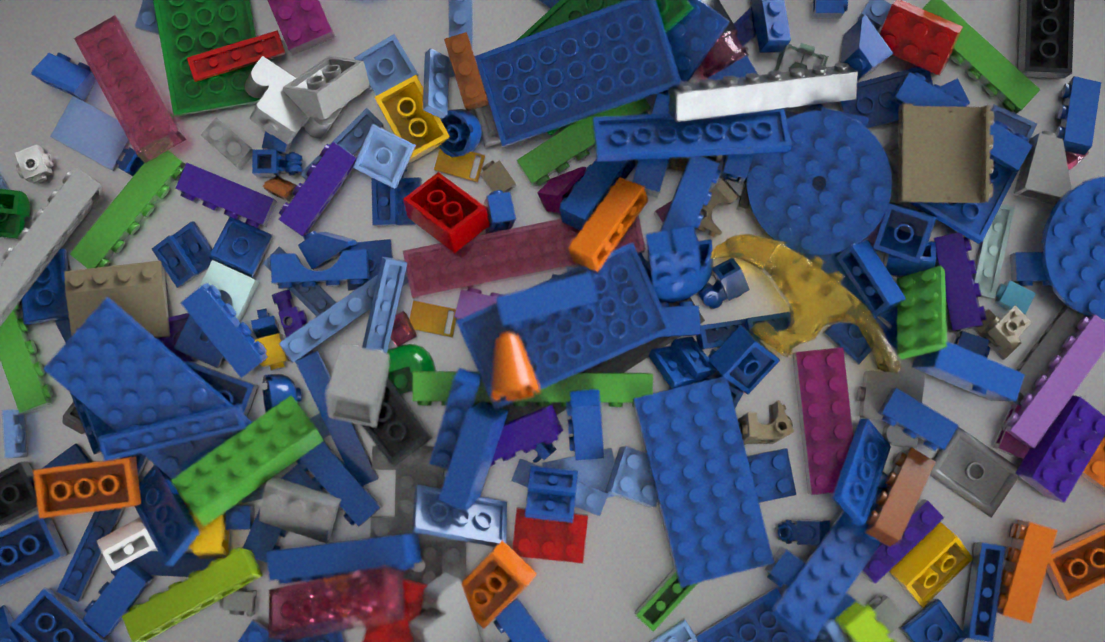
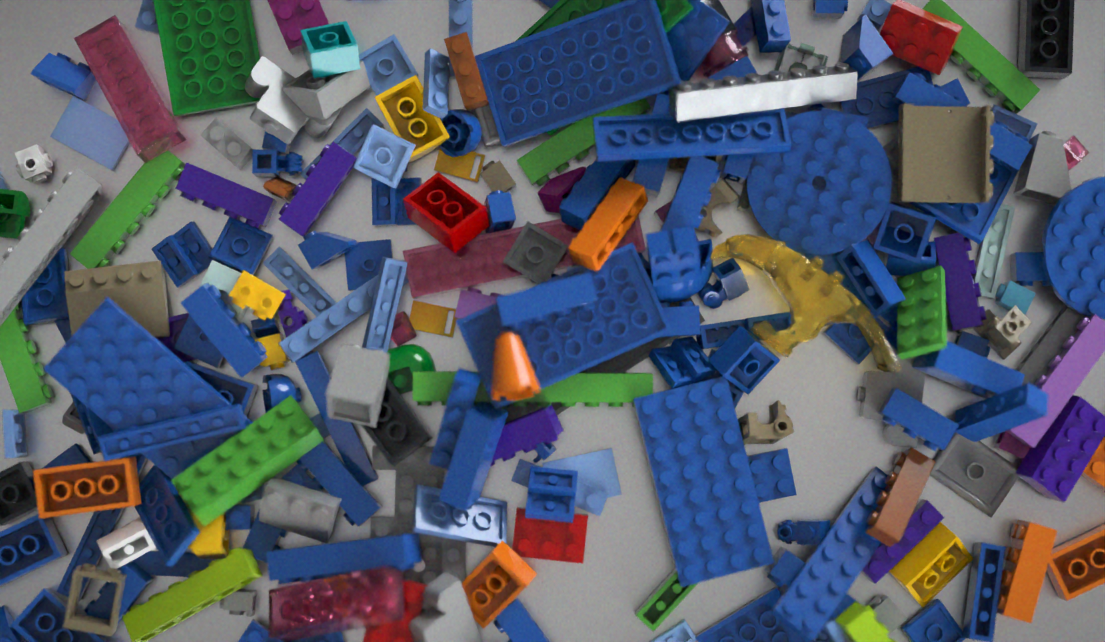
blue tile [116,147,148,176] -> none
red plate [187,30,286,82] -> none
blue arch [270,250,369,289] -> none
blue brick [566,389,604,460] -> none
medium blue brick [605,446,658,507] -> none
magenta brick [792,347,853,495] -> none
blue plate [833,418,891,525] -> none
blue brick [1056,76,1101,155] -> none
none -> dark tan window [64,564,127,636]
none -> yellow brick [229,270,286,321]
none -> teal brick [300,21,360,78]
none -> dark grey plate [503,221,569,284]
none -> blue brick [955,383,1048,442]

